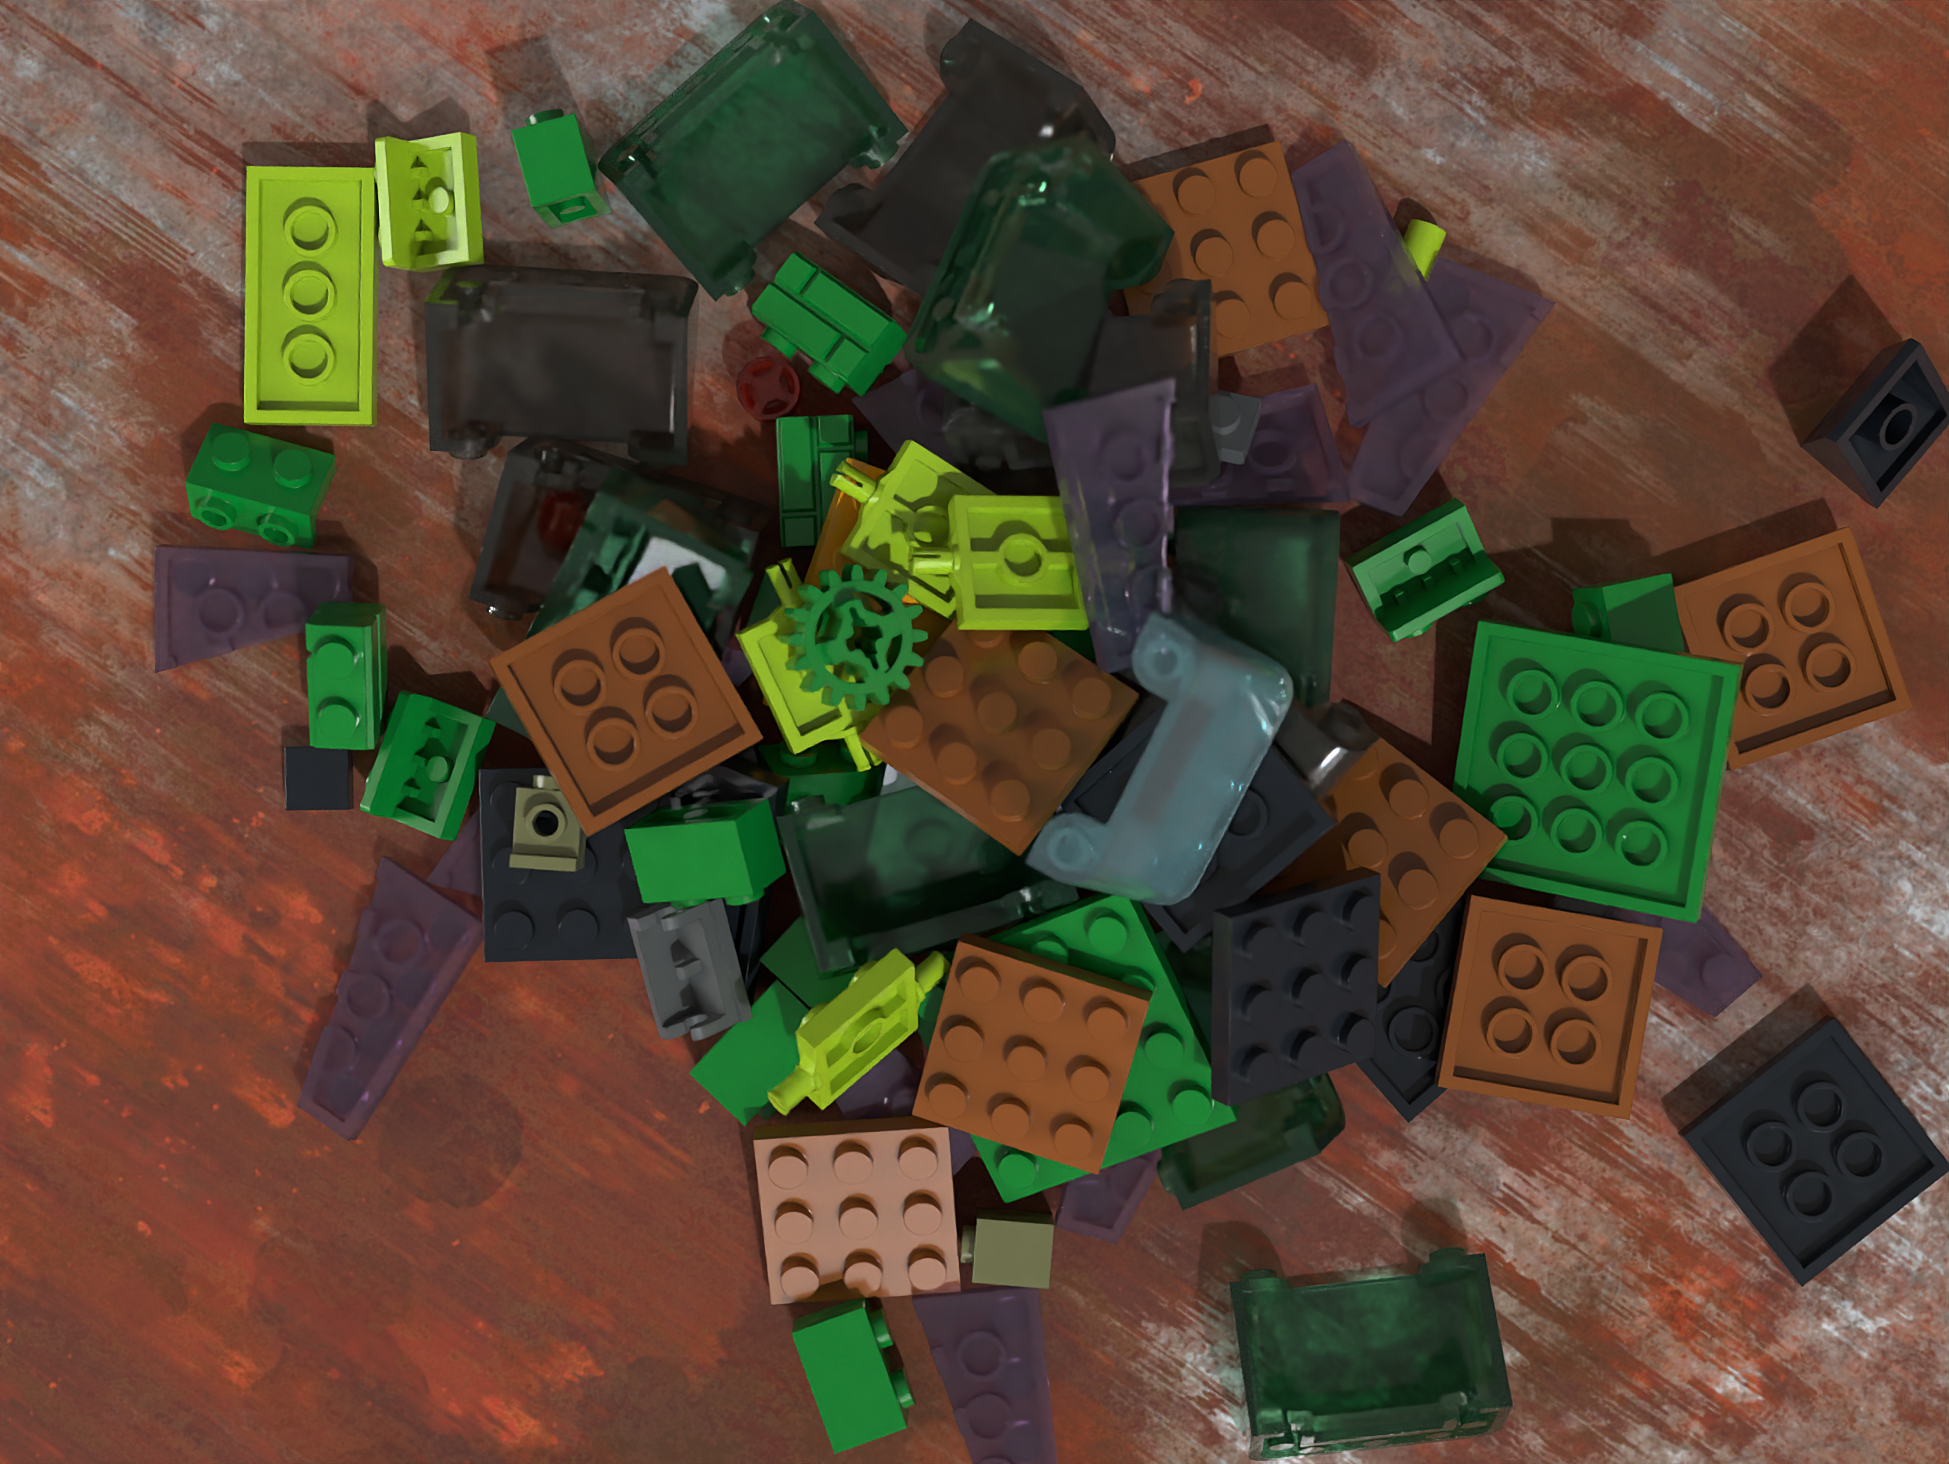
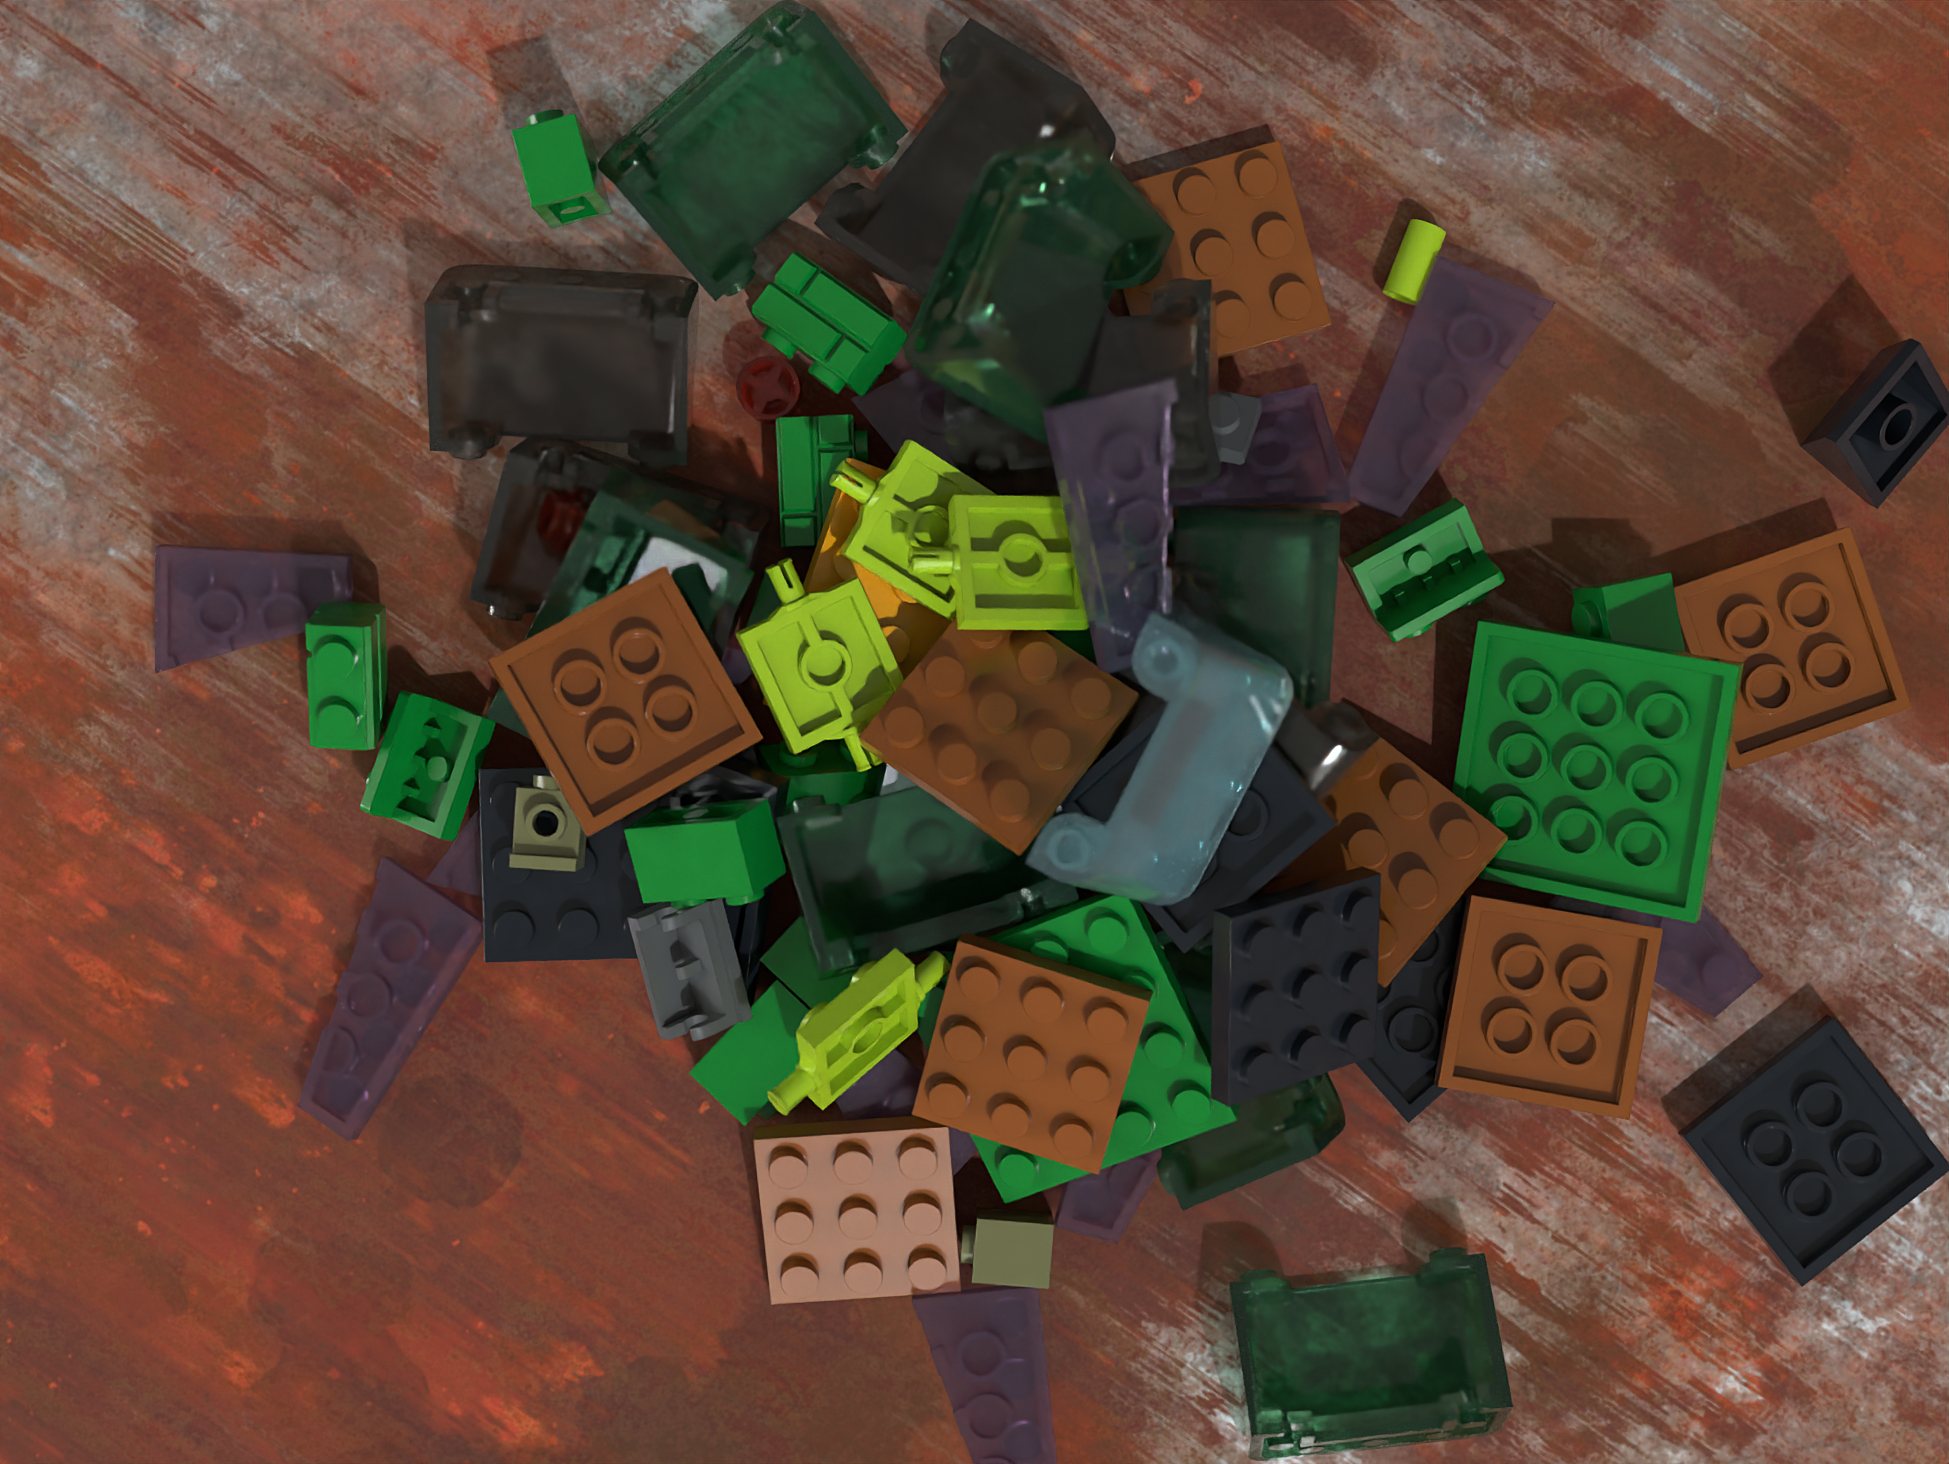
green bracket [185,422,337,549] -> none
lime plate [244,166,379,427] -> none
black tile [284,746,354,811] -> none
lime bracket [374,132,484,273] -> none
green gear [780,564,928,711] -> none
green brick [791,1298,916,1454] -> none
clear purple wing [1291,139,1468,428] -> none

